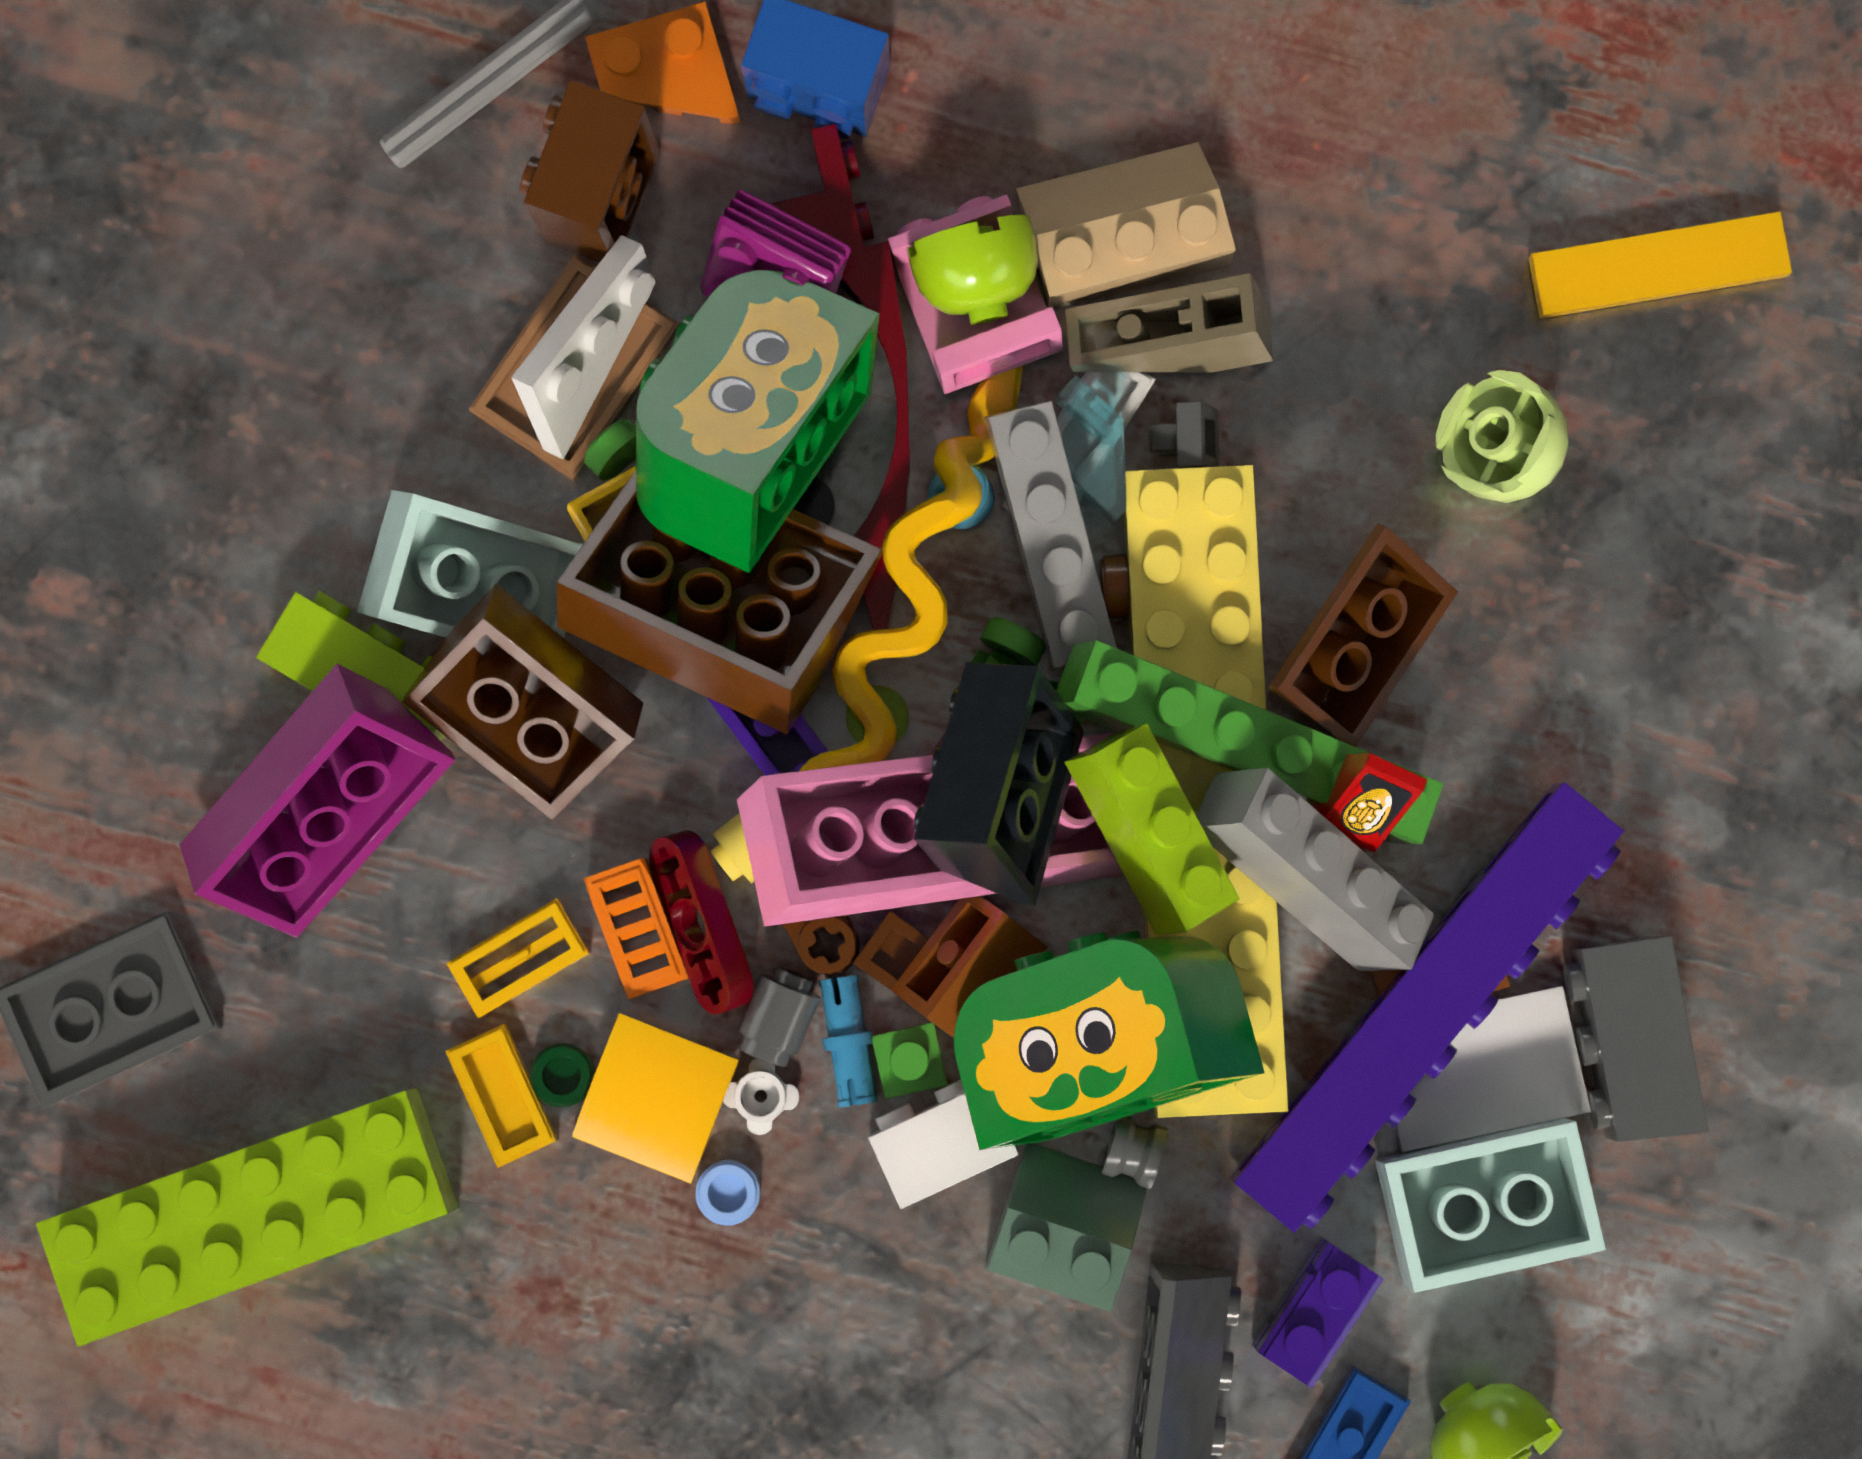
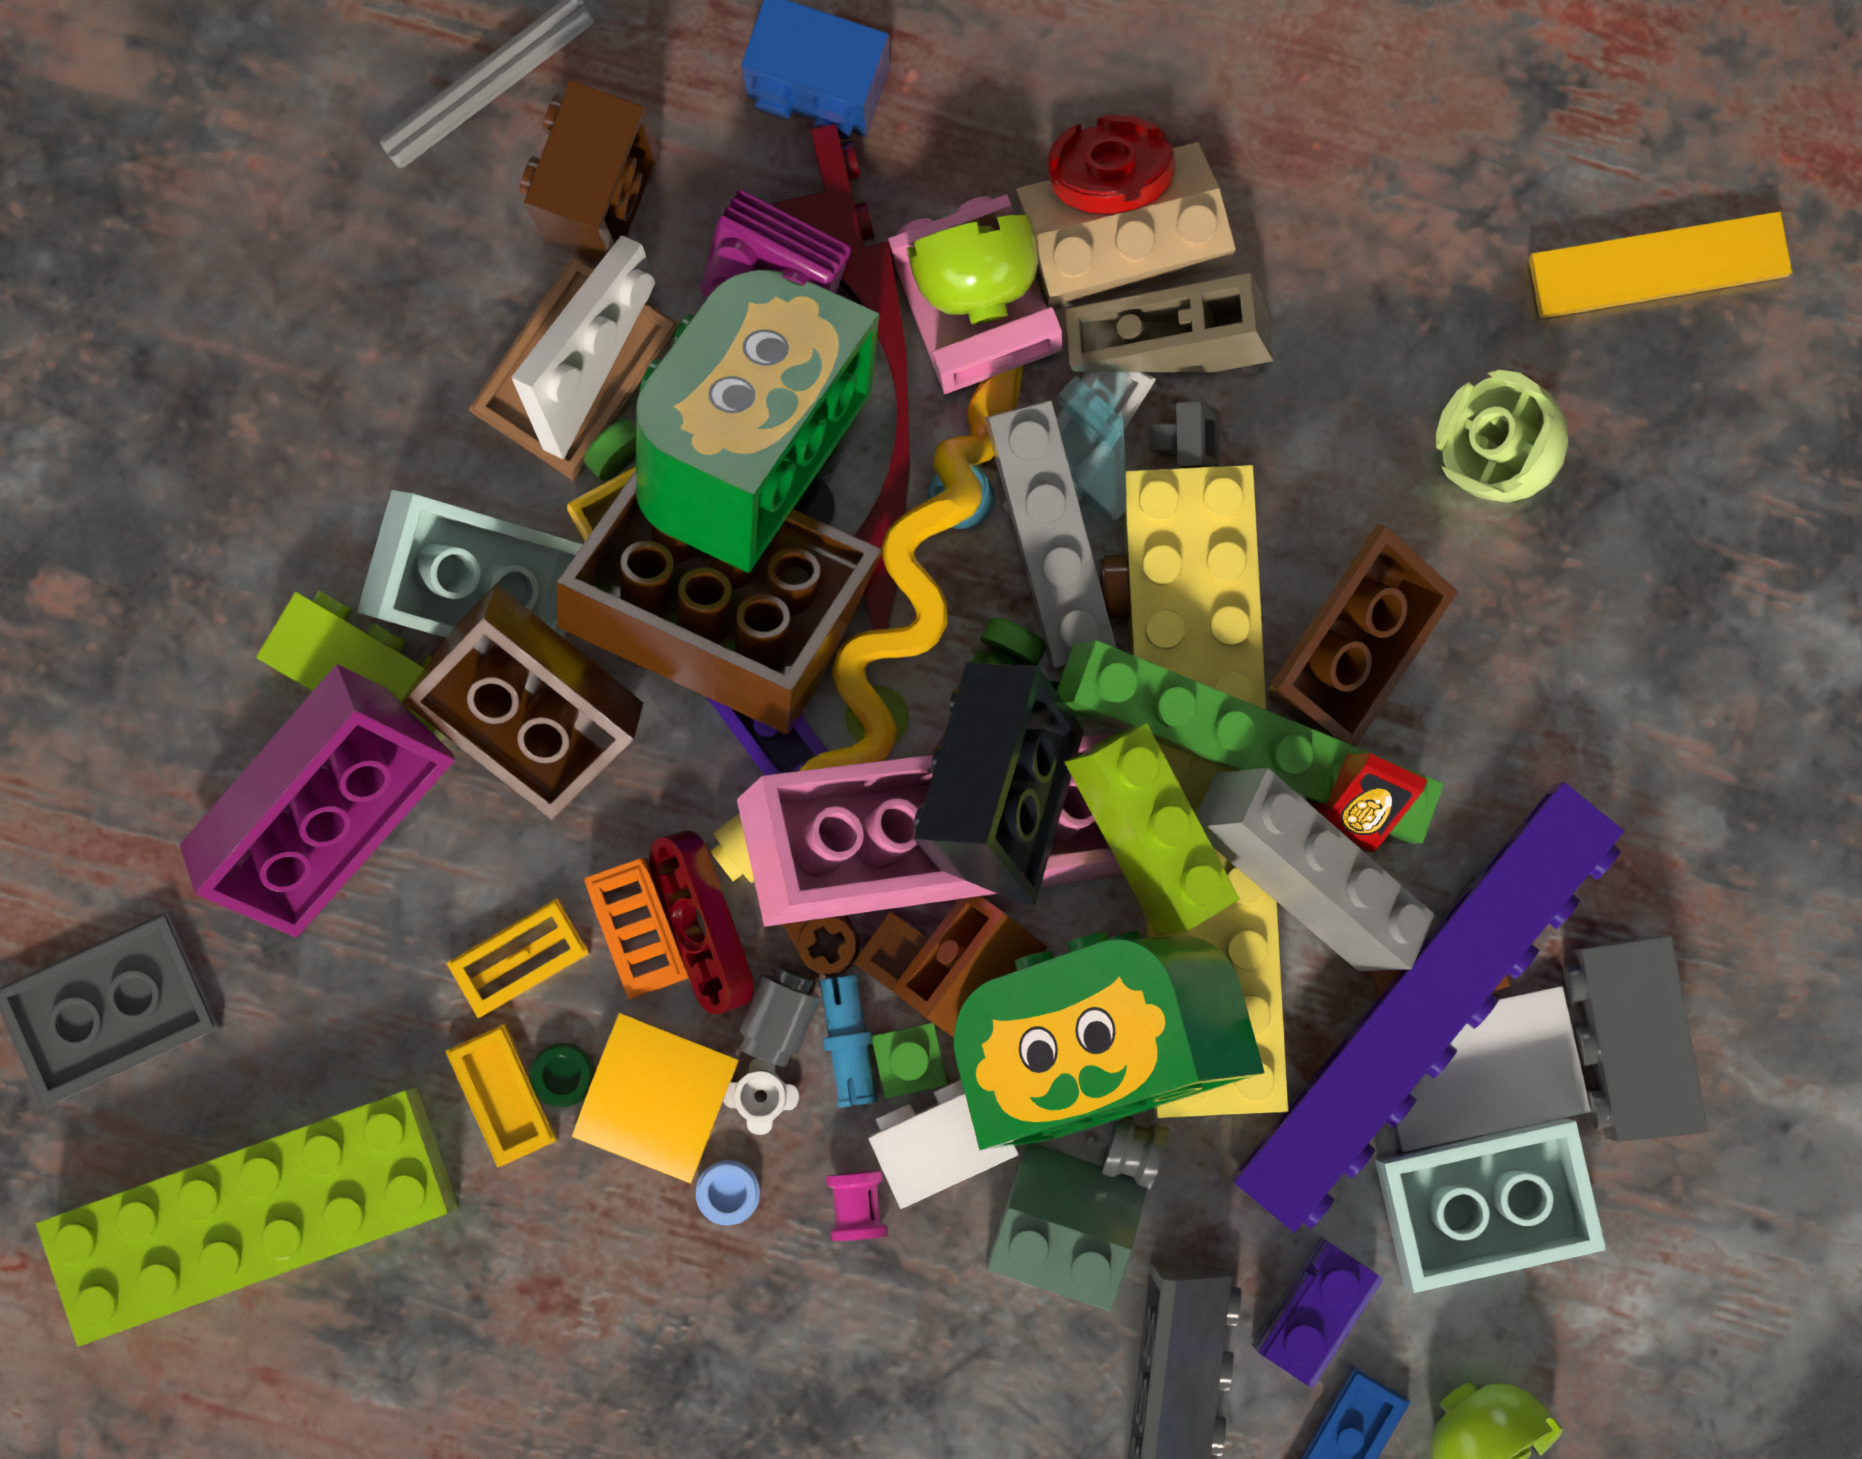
orange wing [585,2,741,125] -> none
none -> dark pink bush [826,1170,888,1241]
none -> red tile [1047,115,1175,214]

